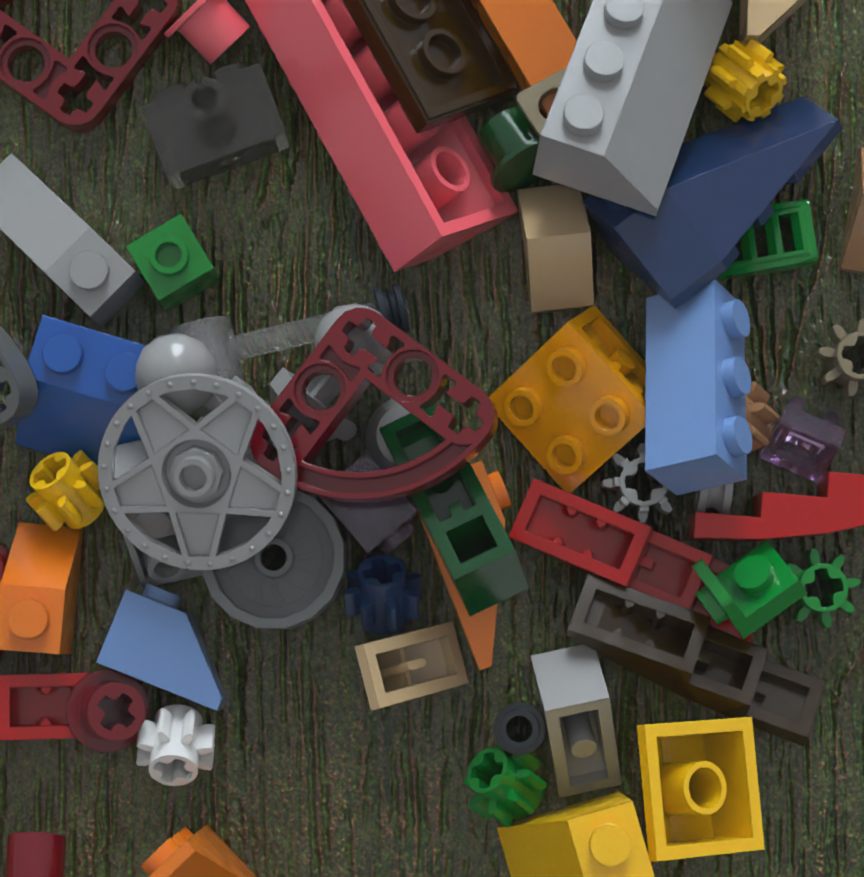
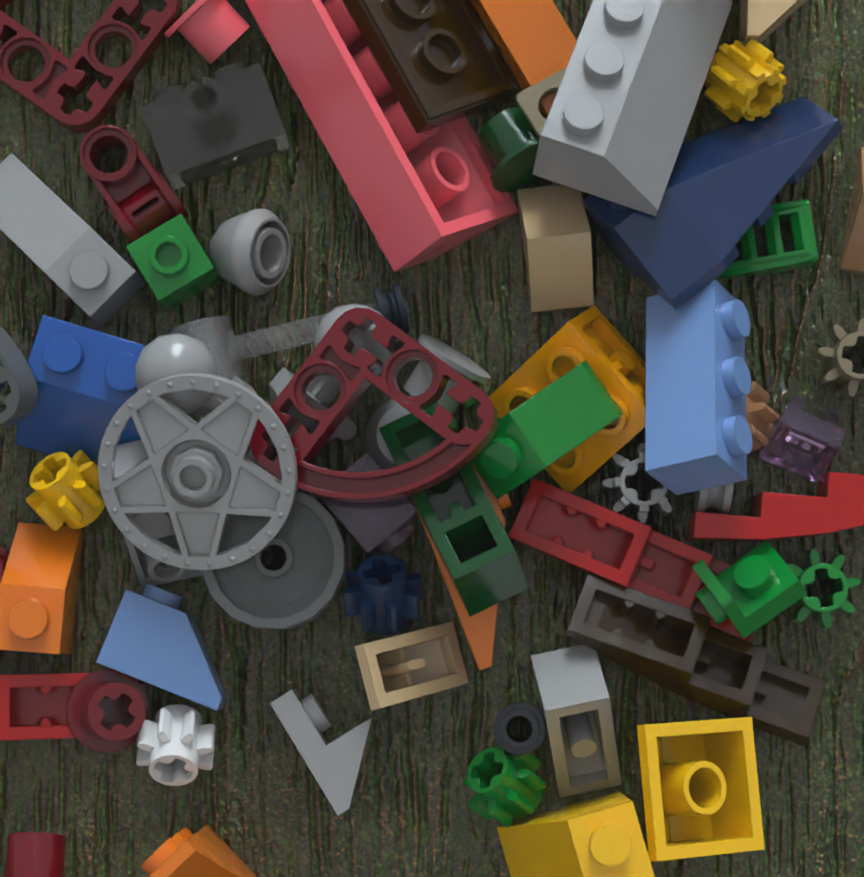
none -> dark red piece [80,125,189,243]
none -> light grey cone [209,208,291,295]
none -> light grey slope [270,688,373,816]
none -> light grey piece [403,334,491,415]
none -> green slope [471,360,623,499]

